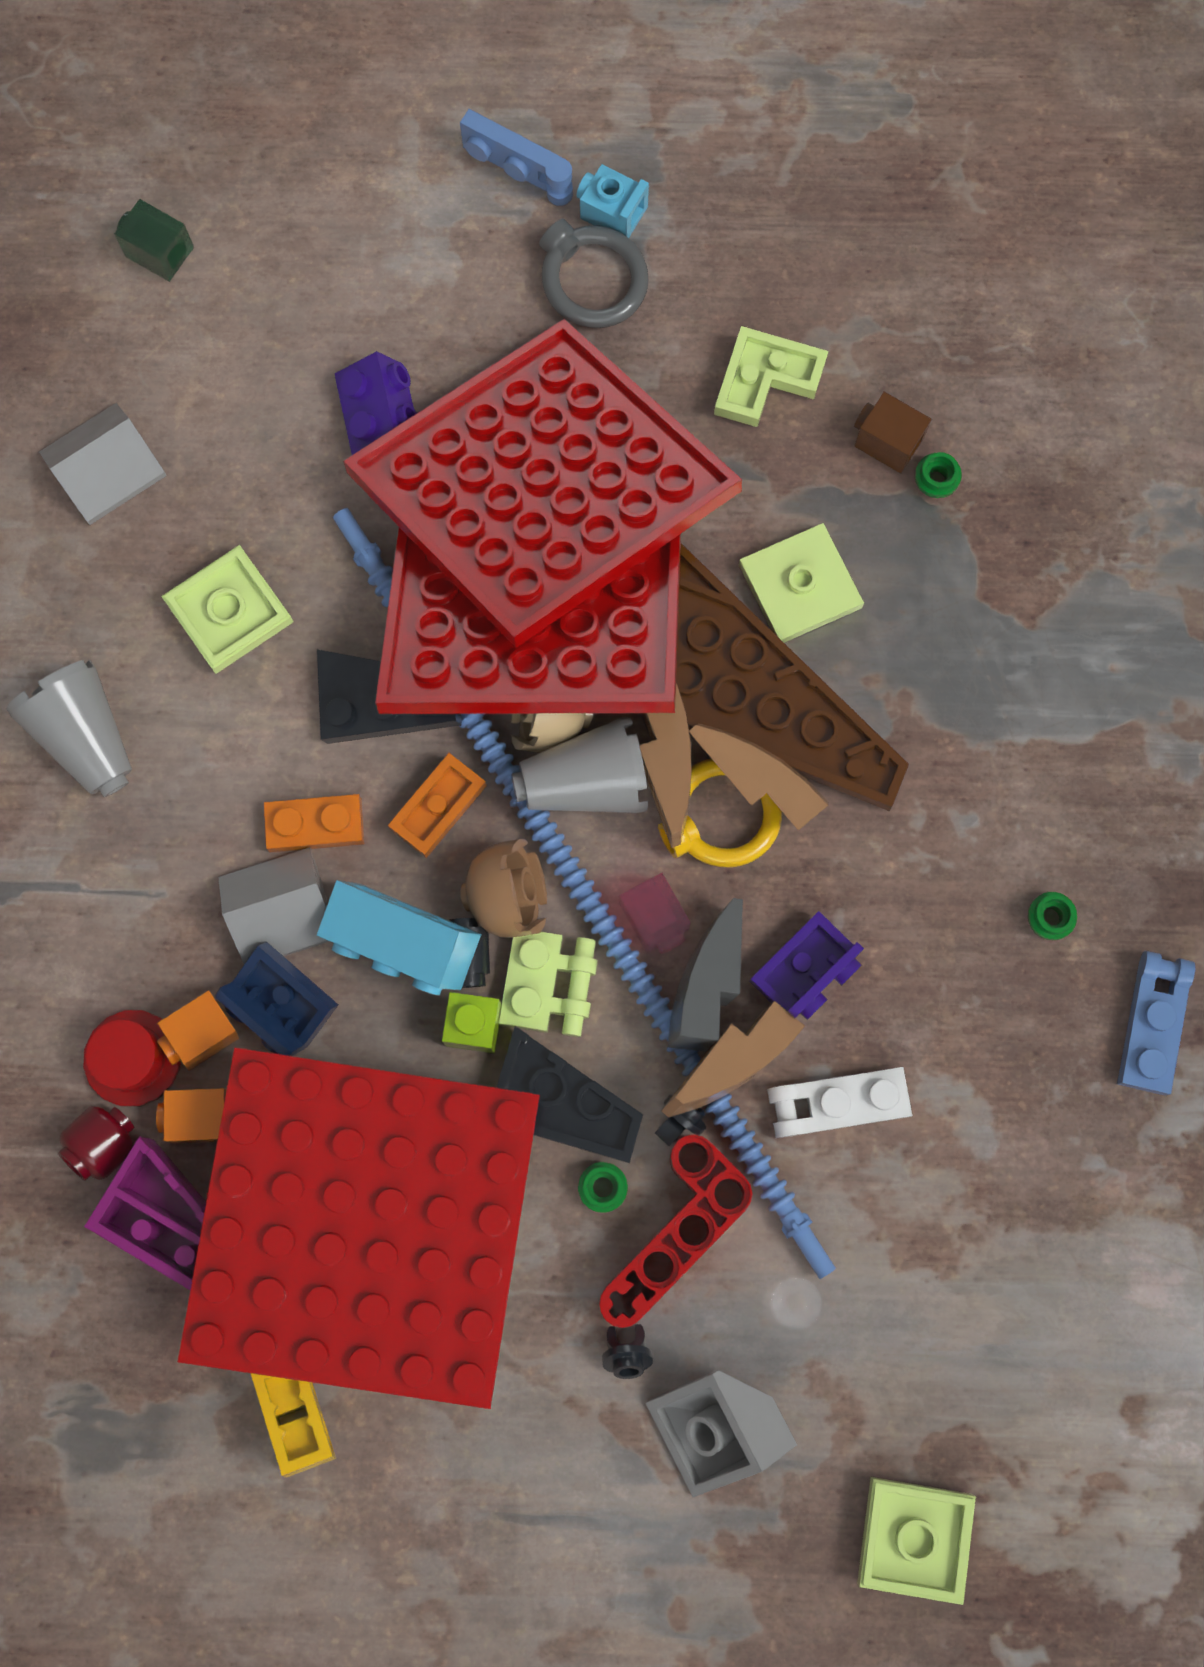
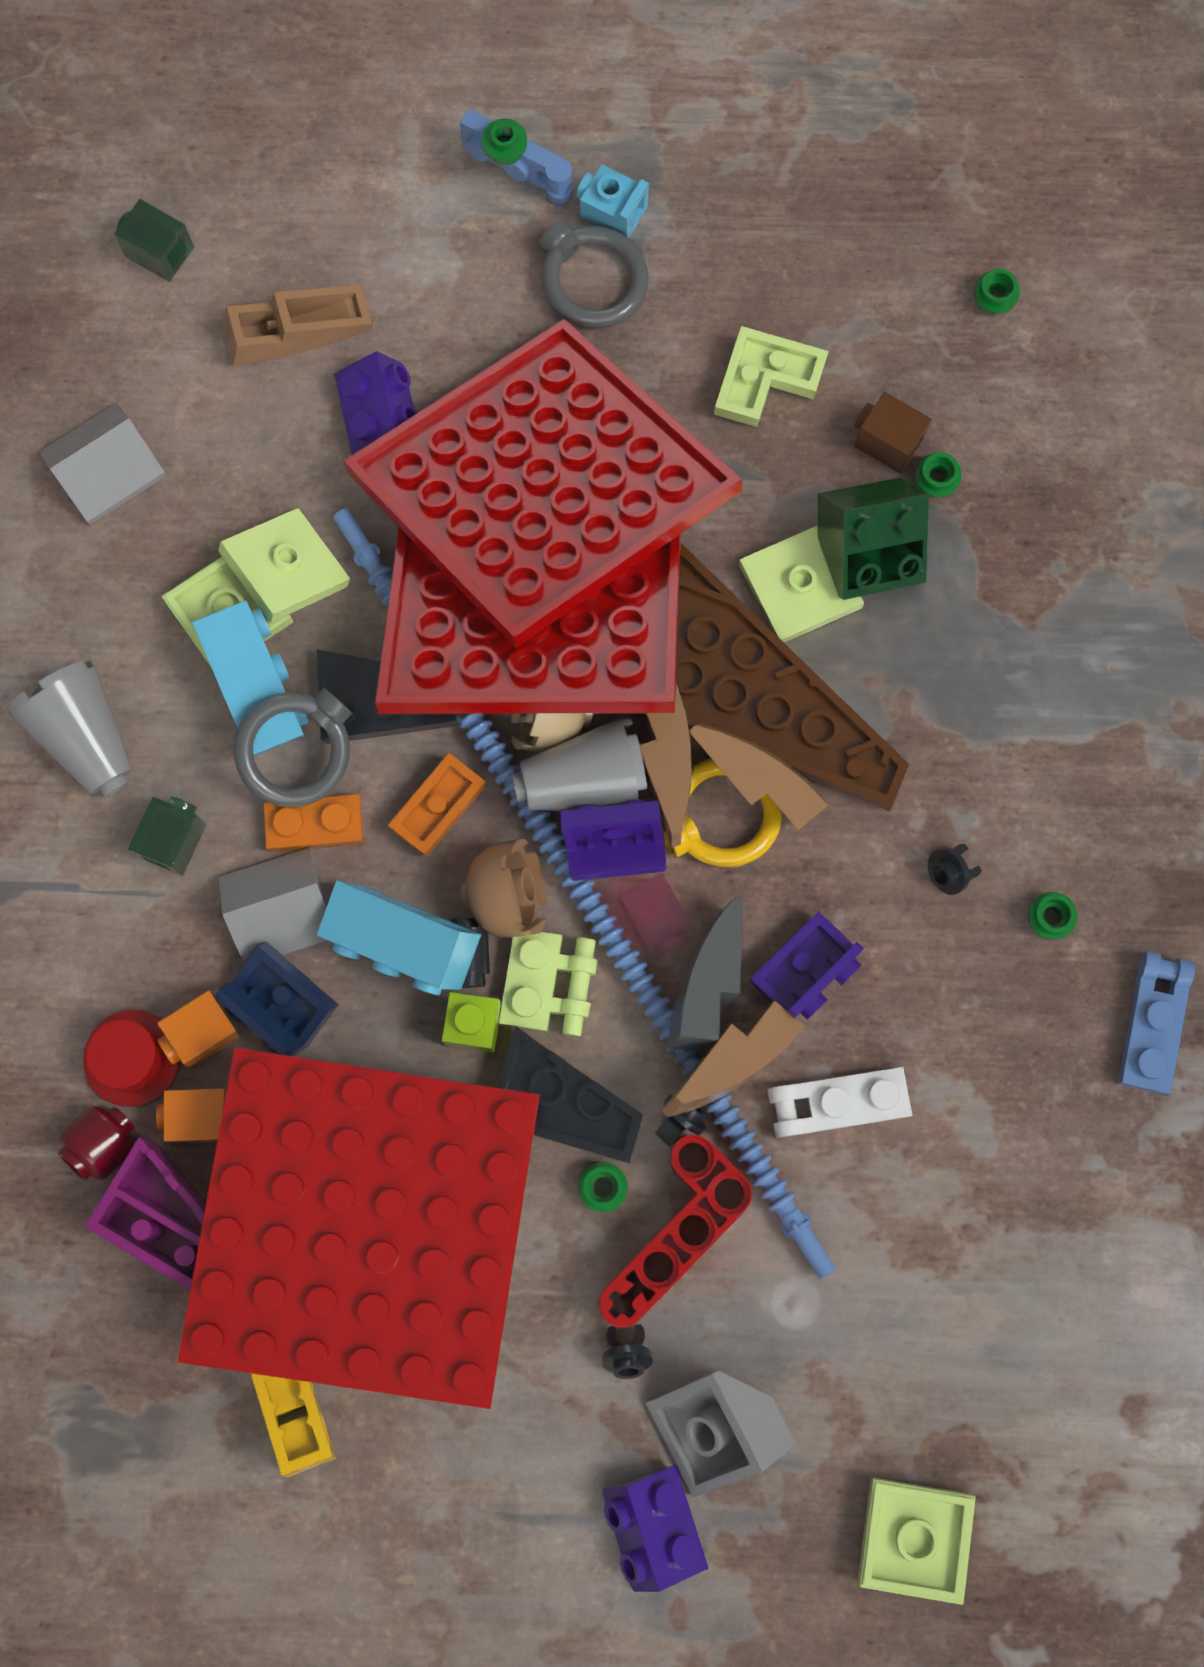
none -> clear green brick [128,796,207,876]
none -> medium azure brick [192,601,309,757]
none -> yellowish green plate [218,508,350,623]
none -> medium nougat slope [222,284,373,365]
none -> dark grey piece [234,688,353,807]
none -> green plate [482,118,527,165]
none -> dark purple bracket [560,799,667,881]
none -> dark purple bracket [602,1465,709,1592]
none -> dark green slope [818,477,929,600]
none -> black plate [928,844,982,895]
none -> green plate [974,269,1020,315]

